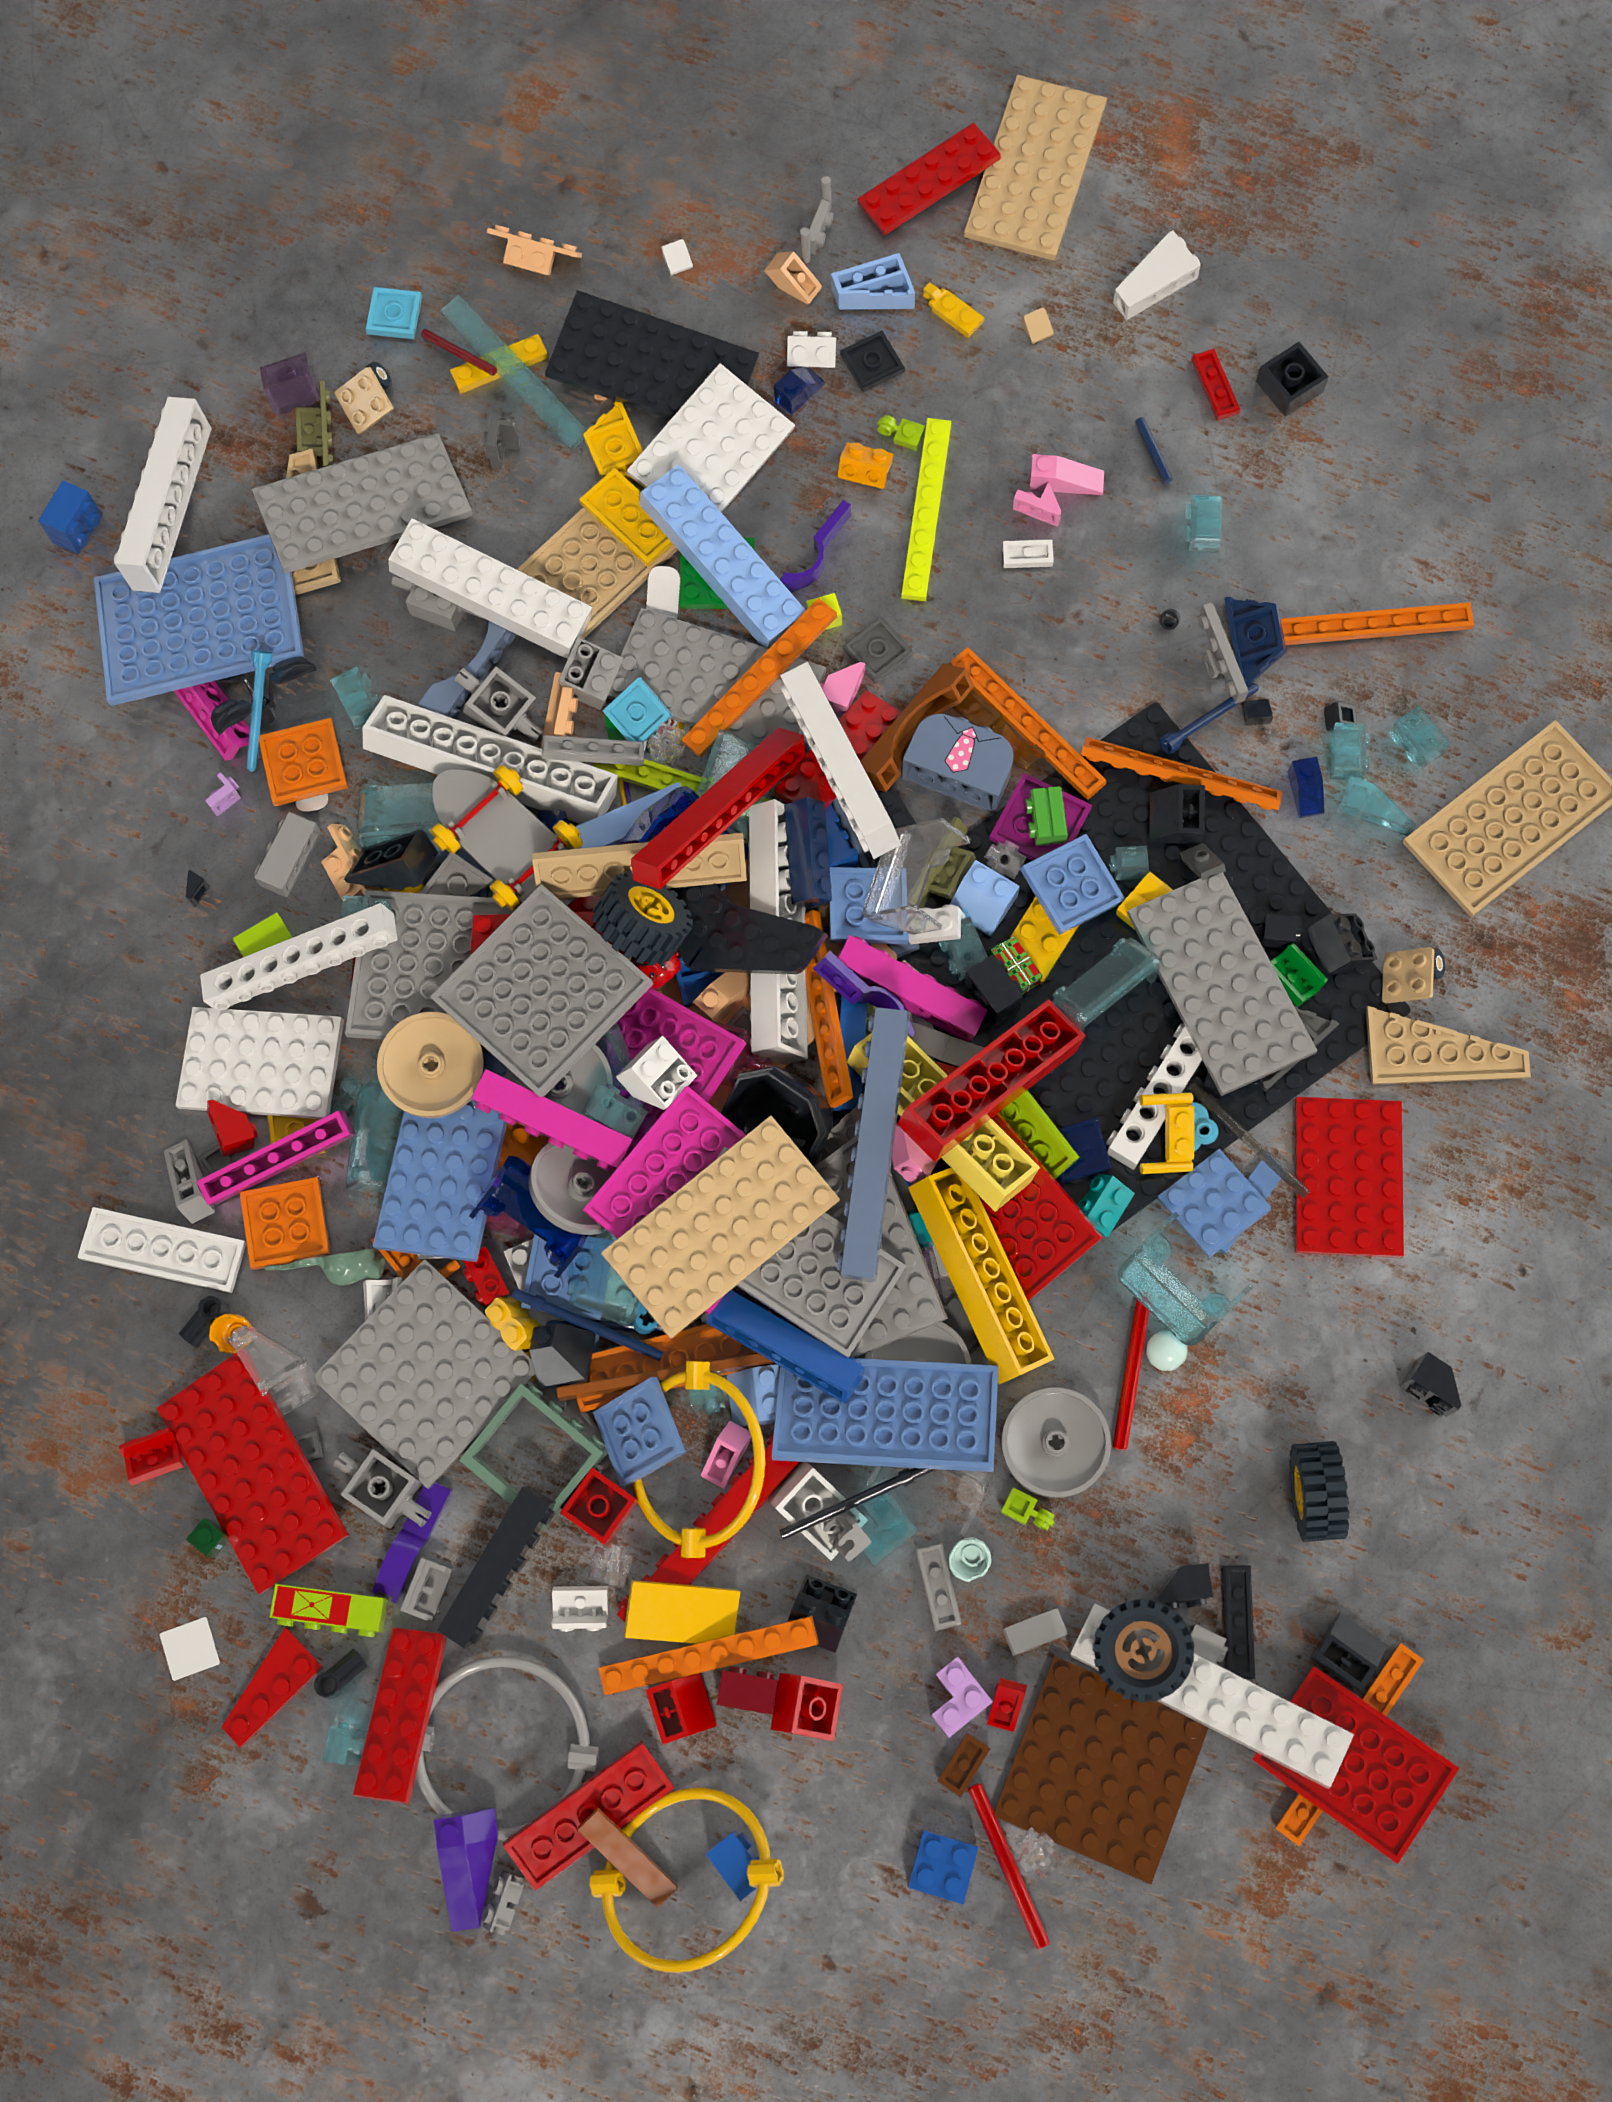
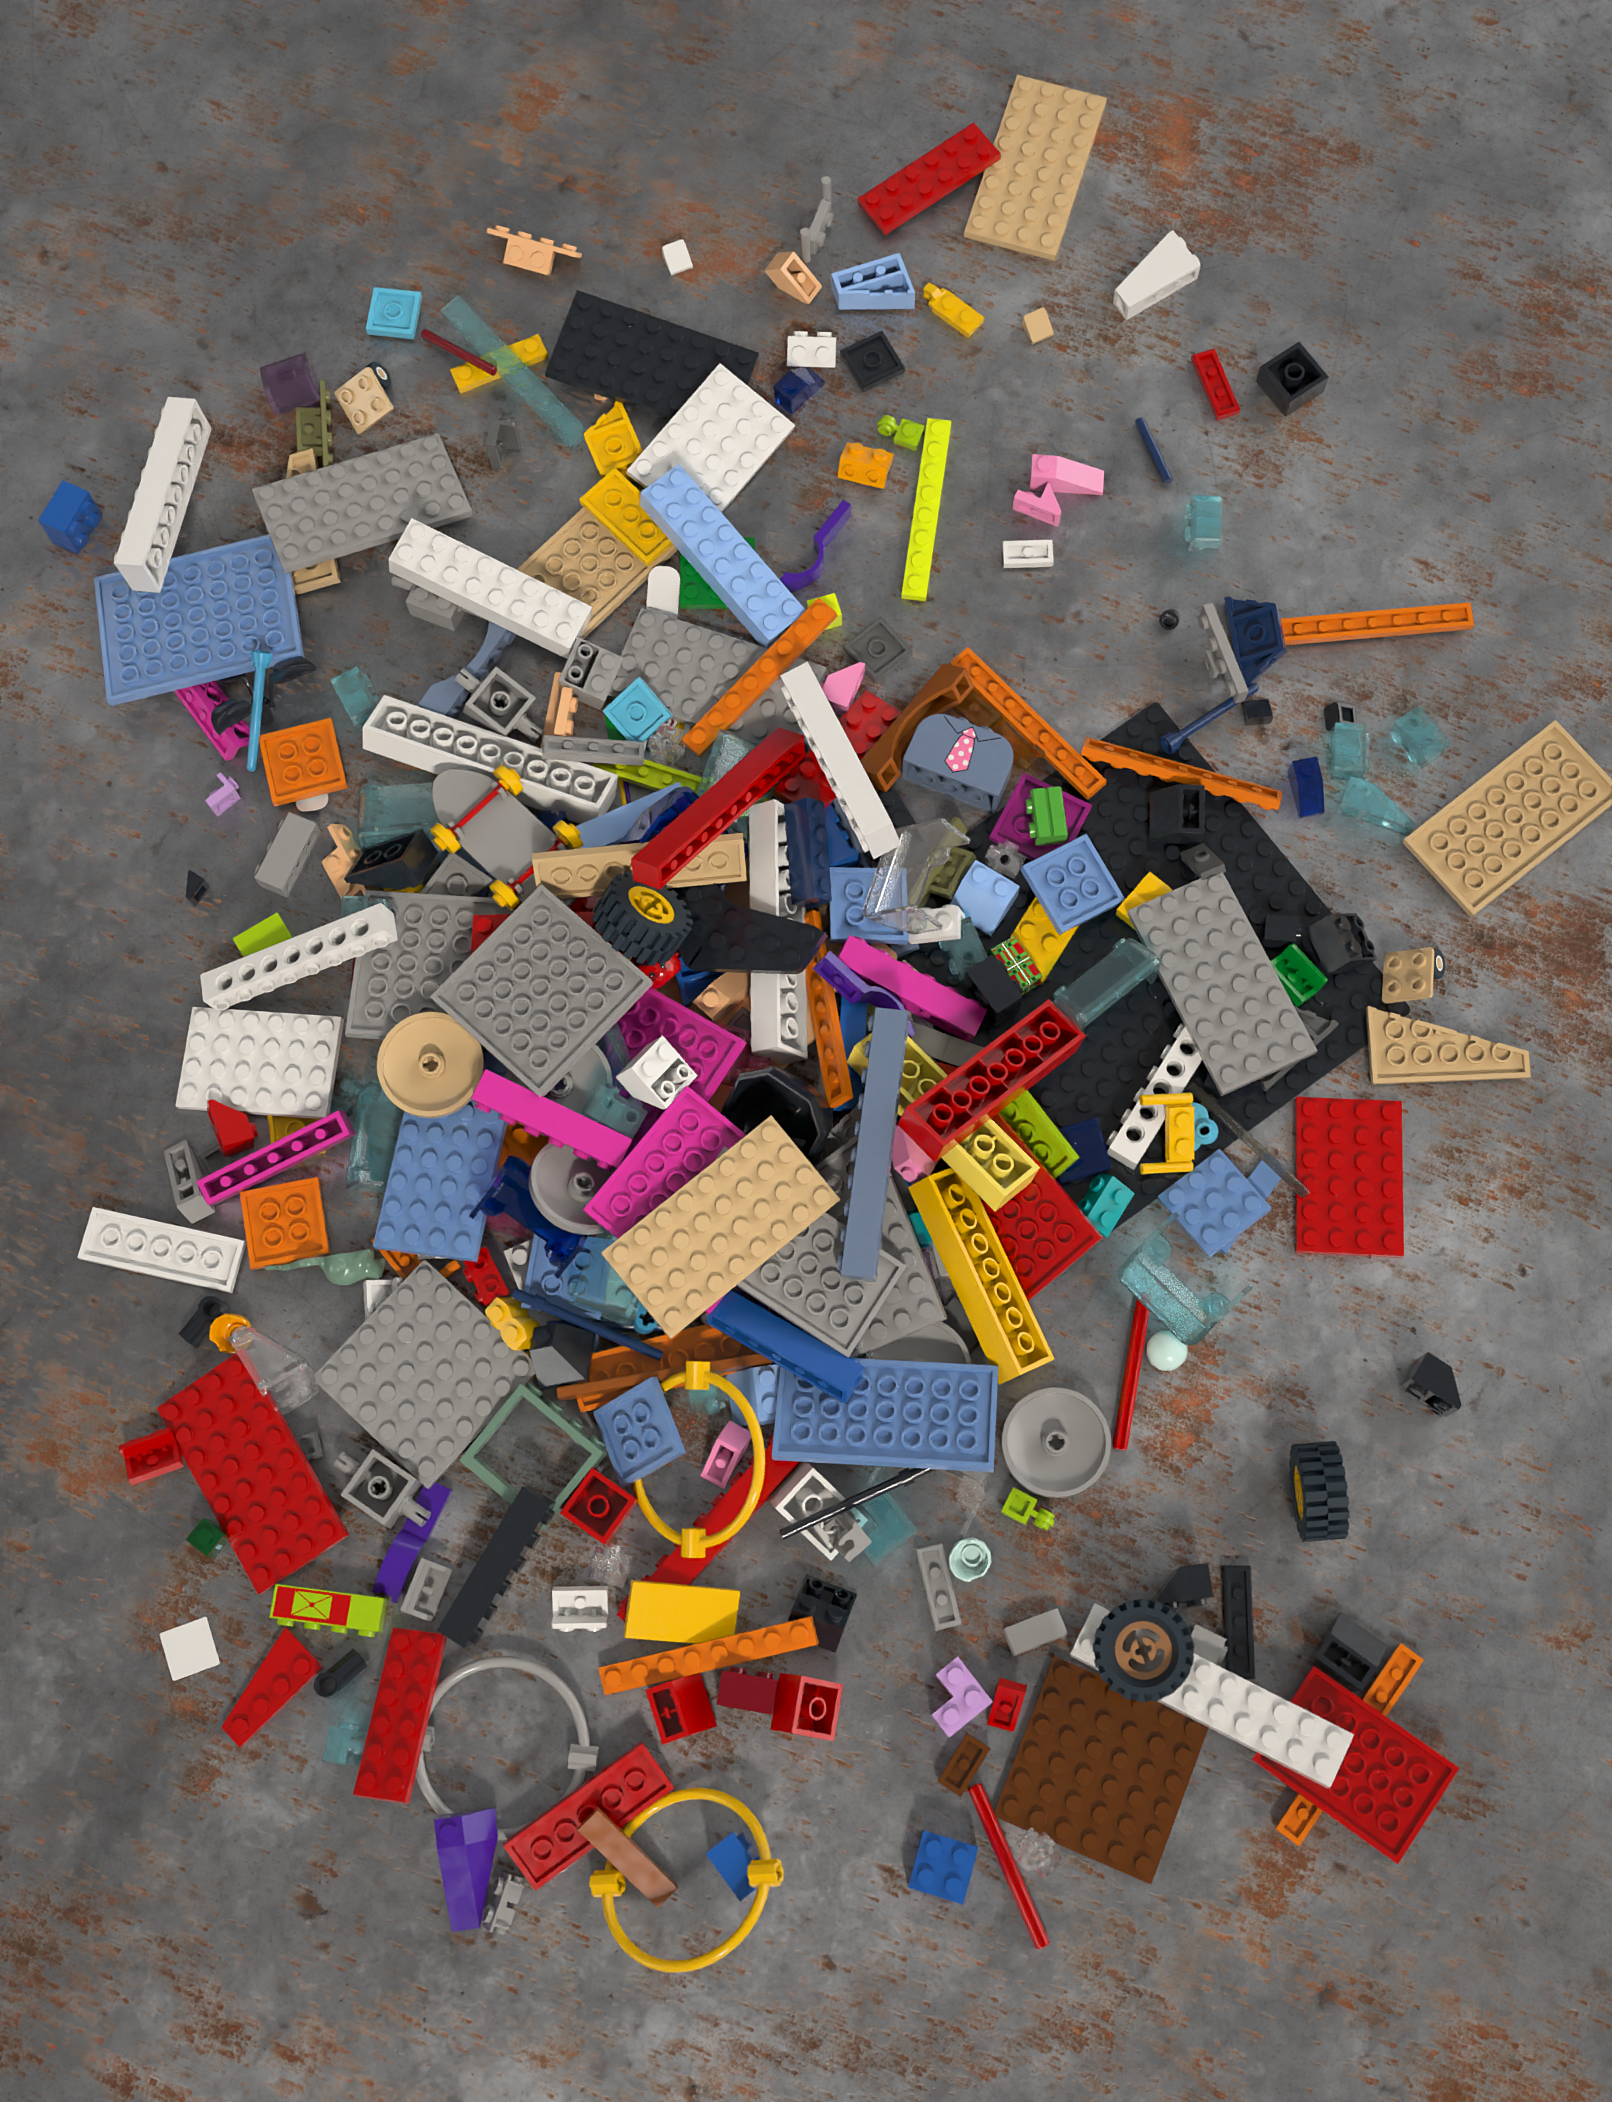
clear light blue brick [1110,846,1149,880] -> none

